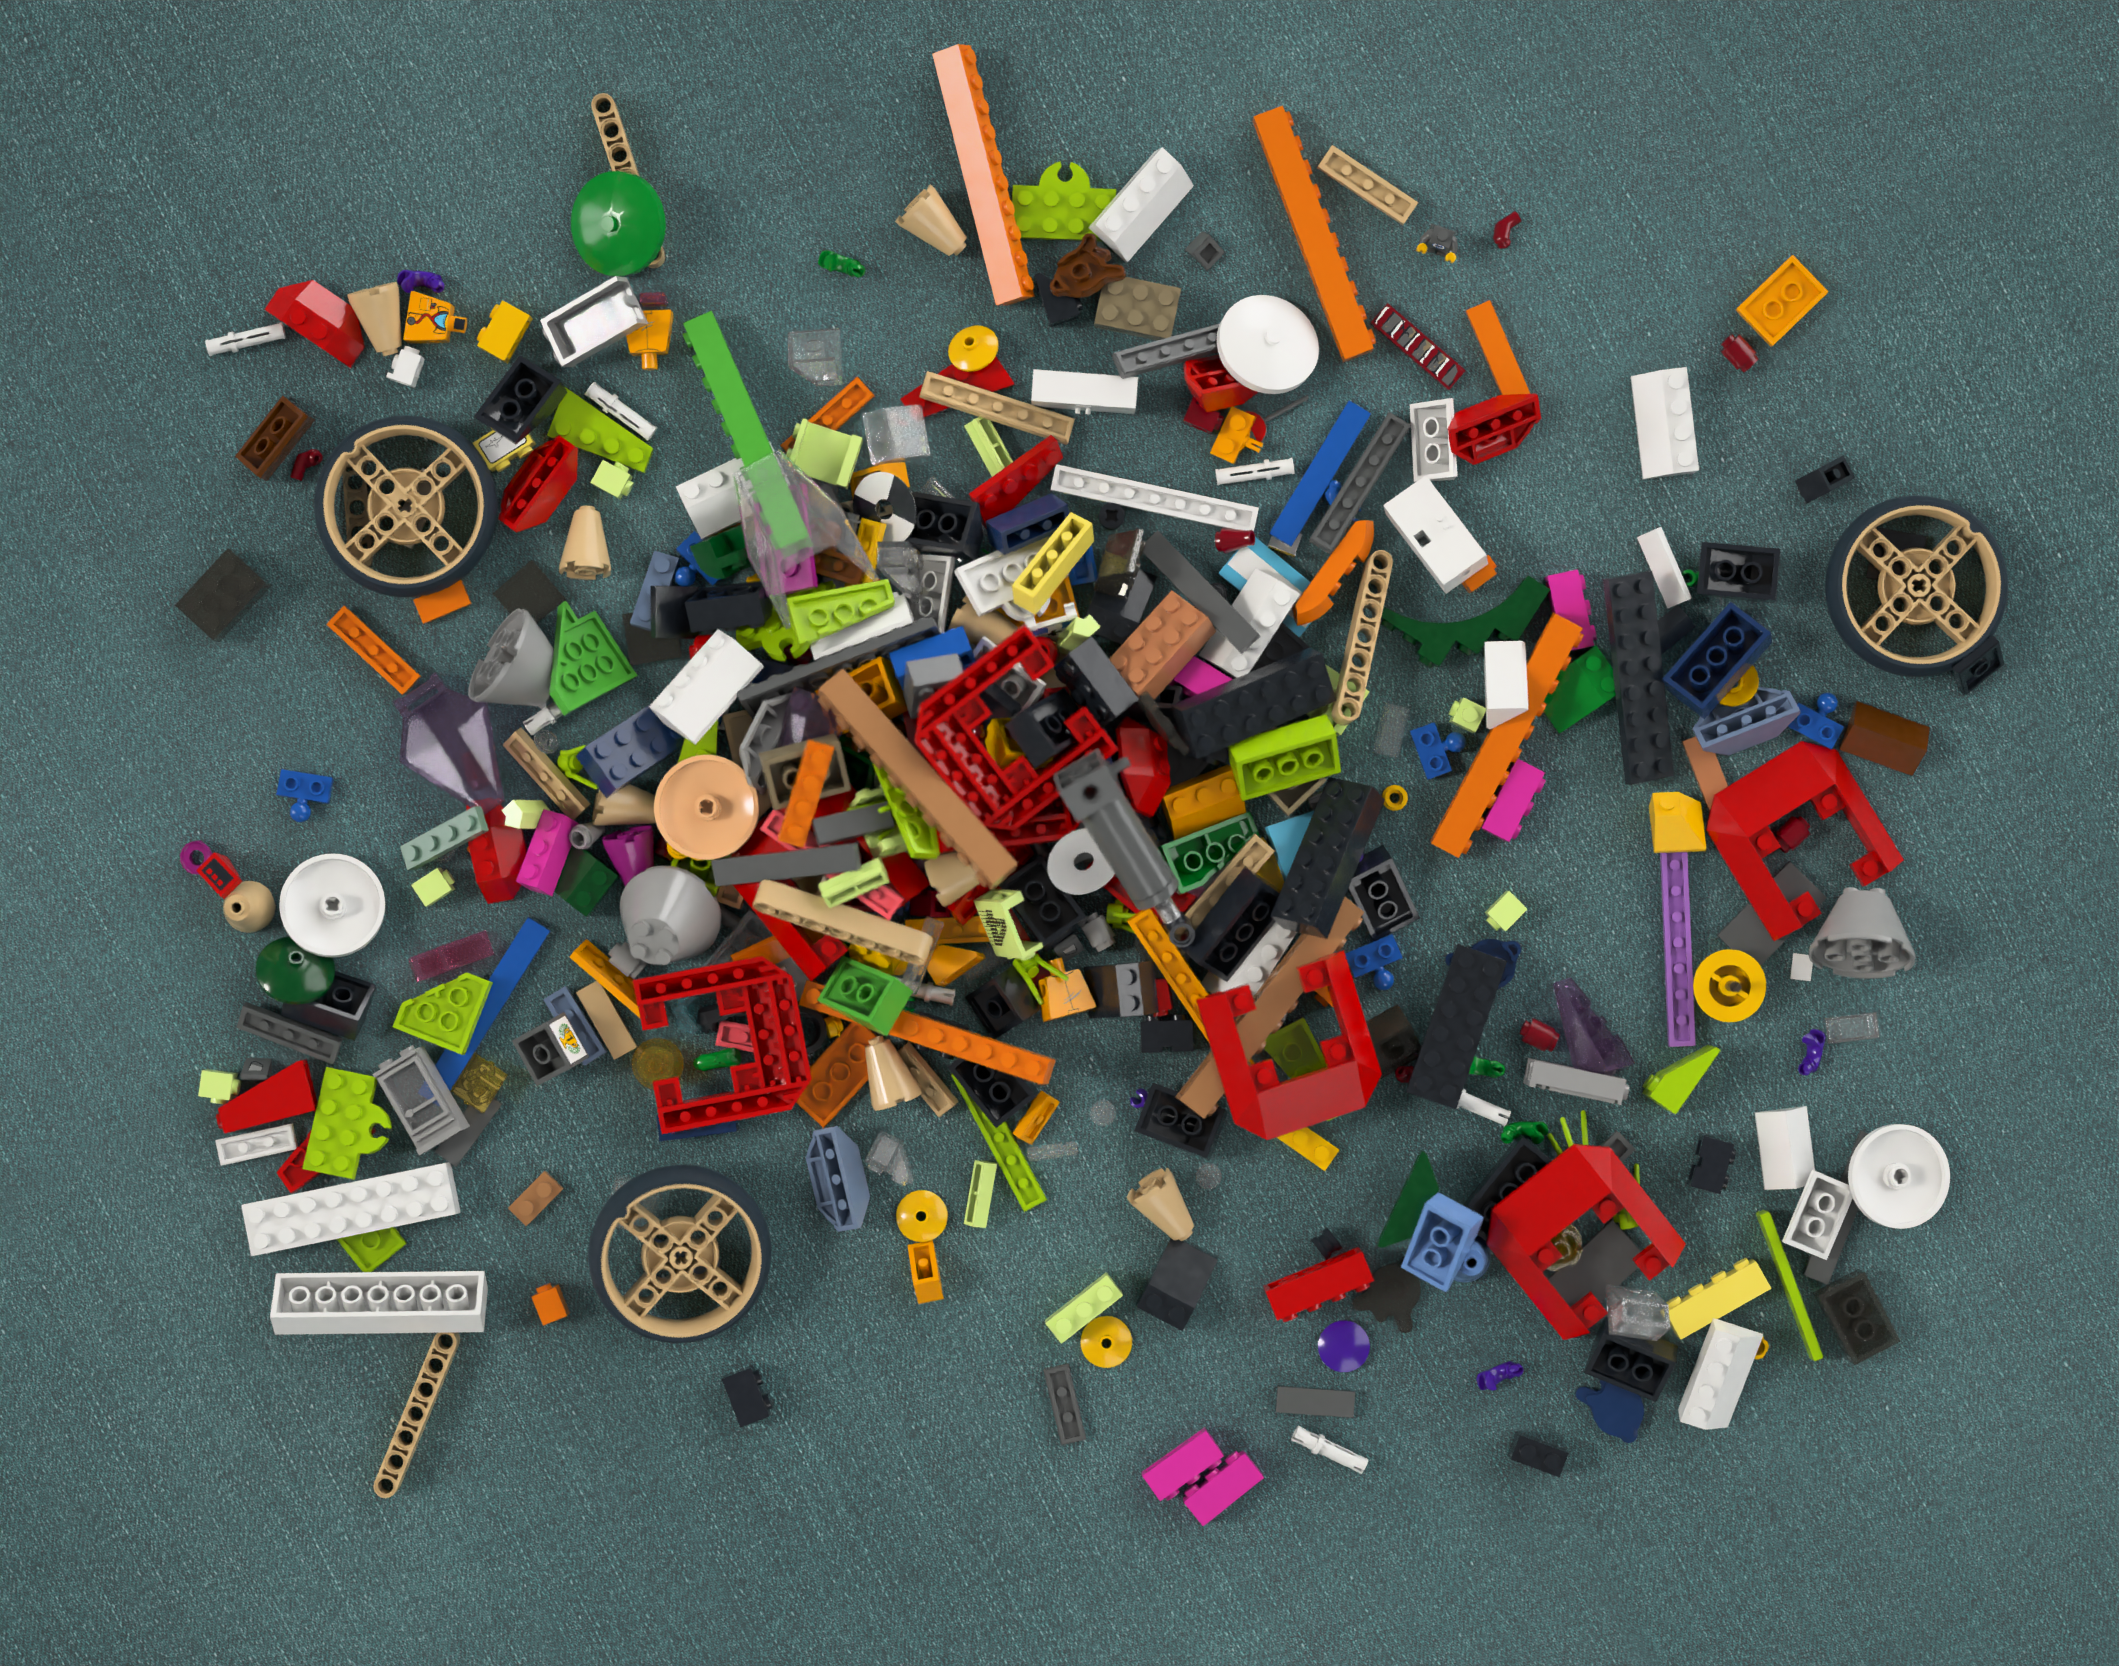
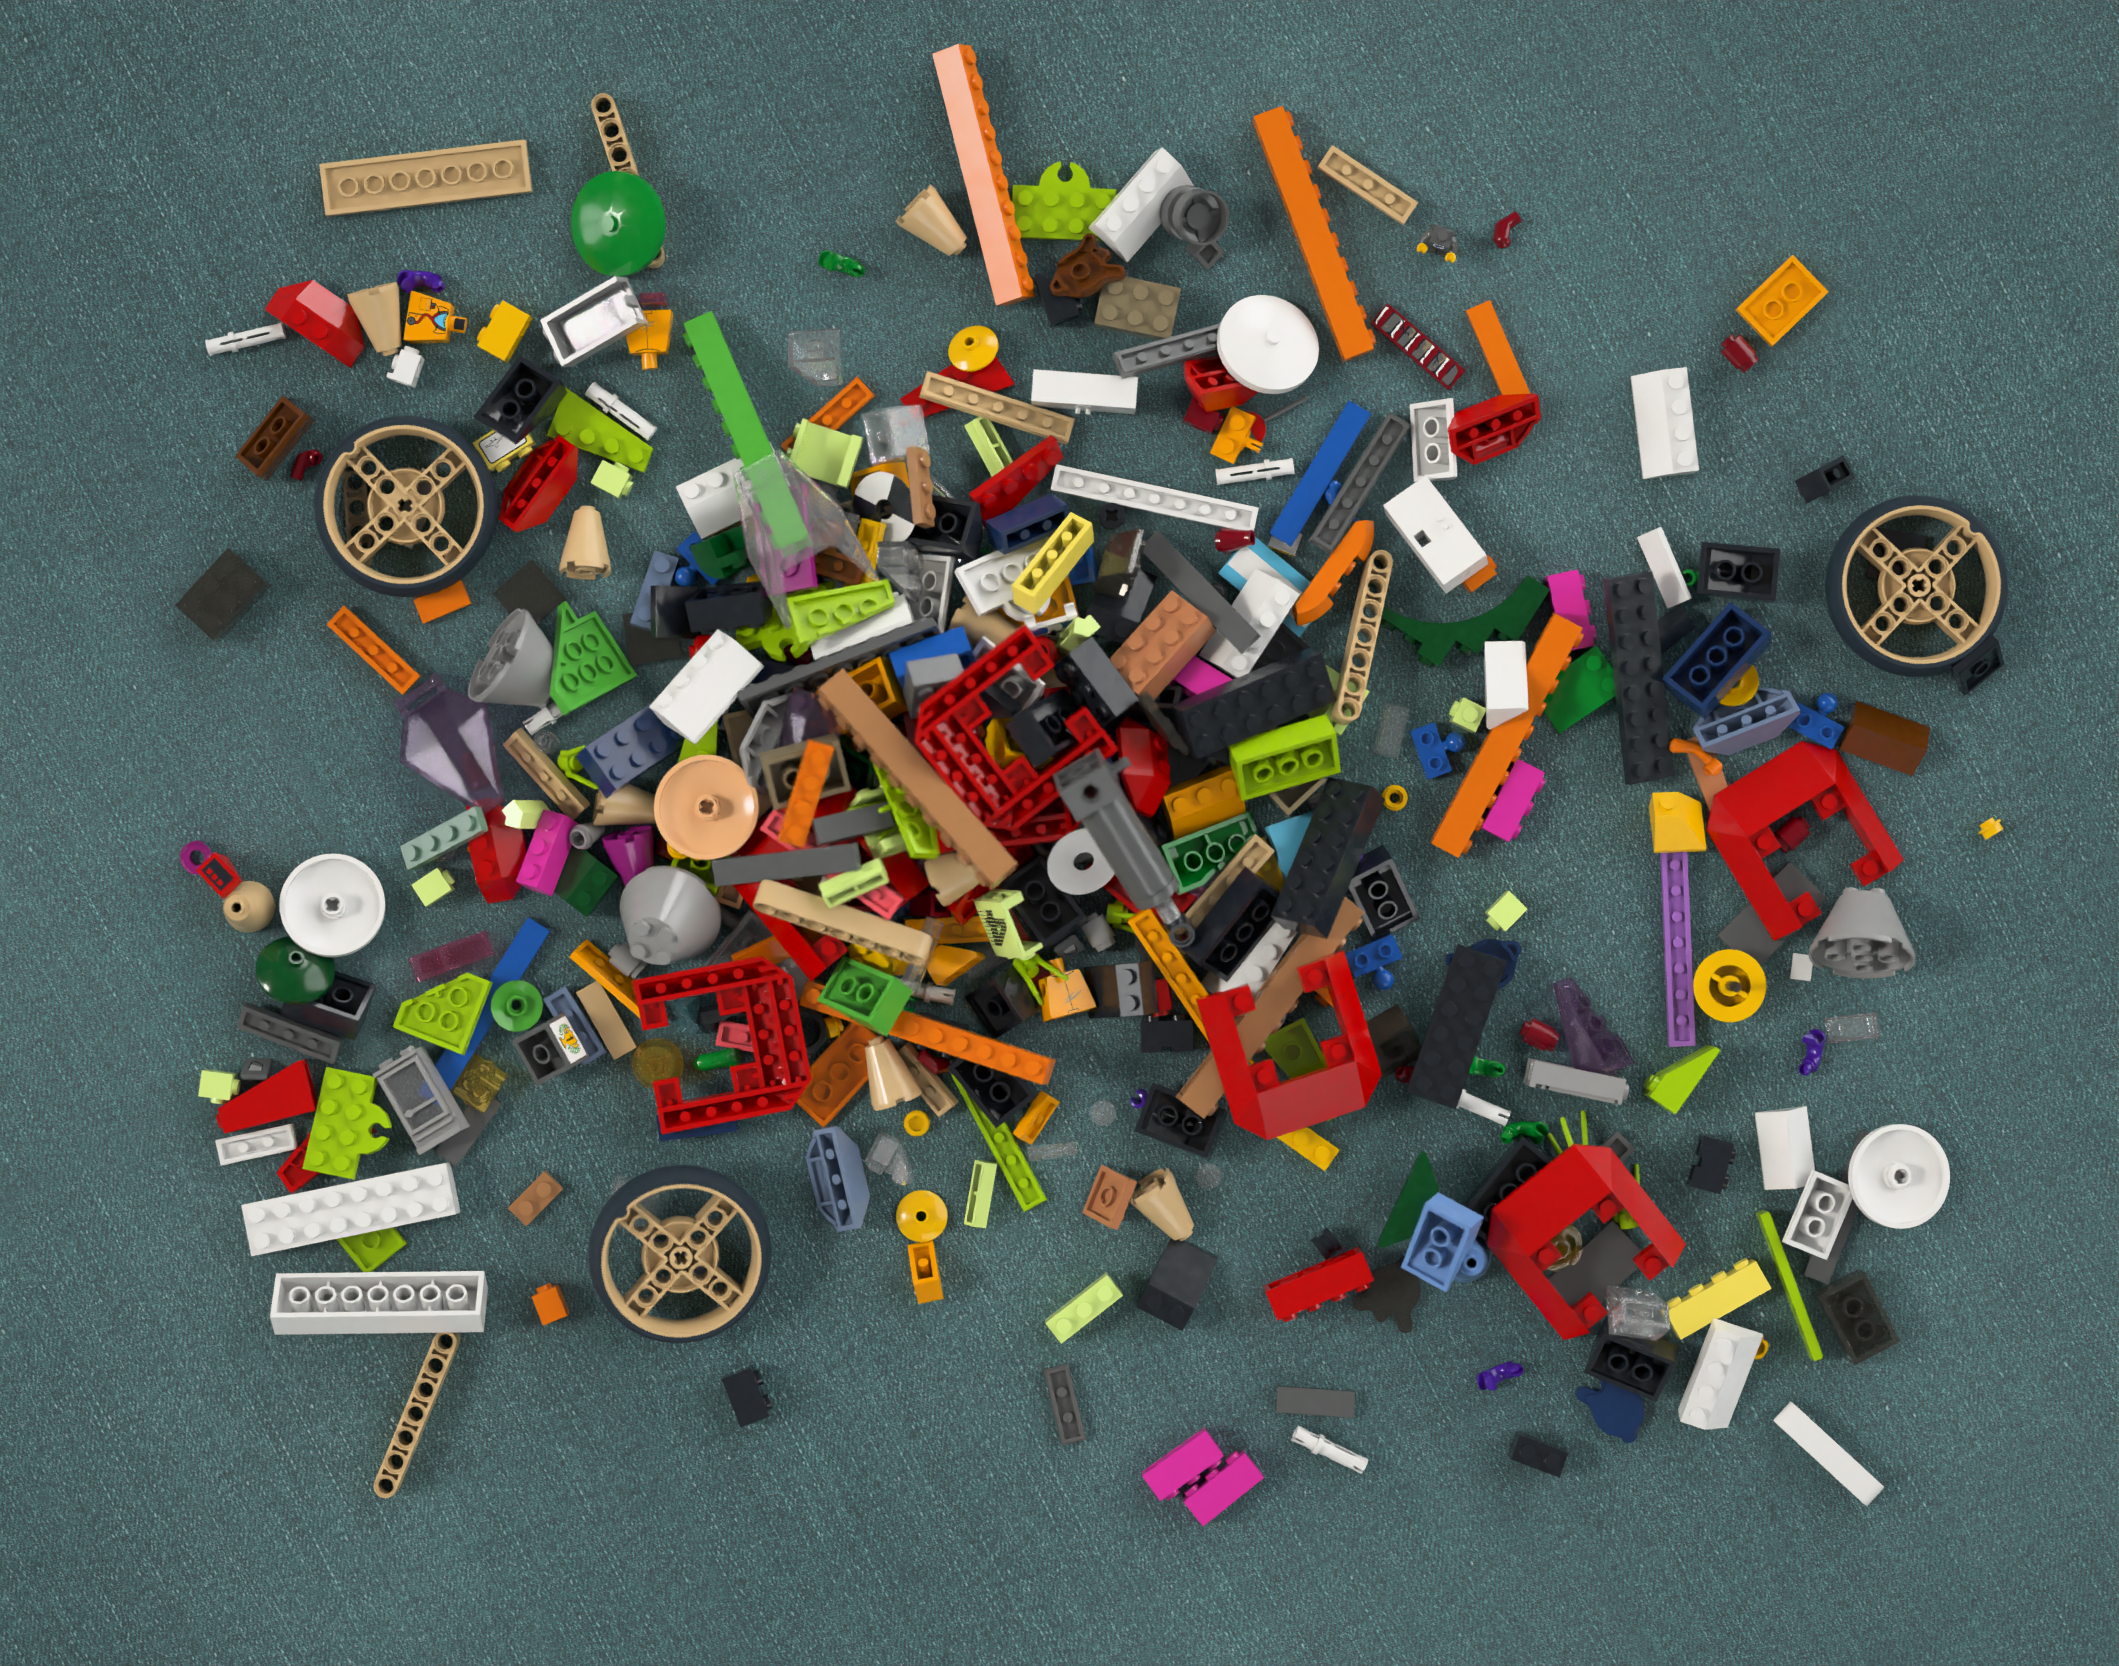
blue plate [276,769,334,822] -> none
yellow dish [1081,1316,1132,1368] -> none
dark purple dish [1318,1320,1370,1372] -> none
none -> tan plate [319,140,533,217]
none -> bright green dish [491,980,543,1032]
none -> yellow tile [904,1110,930,1136]
none -> medium nougat plate [906,446,936,528]
none -> dark red arm [916,1049,951,1074]
none -> nougat plate [1082,1165,1137,1230]
none -> dark grey wheel [1160,185,1229,246]
none -> orange piece [1669,738,1723,776]
none -> white beam [1773,1401,1884,1506]
none -> yellow plate [1978,817,2003,840]

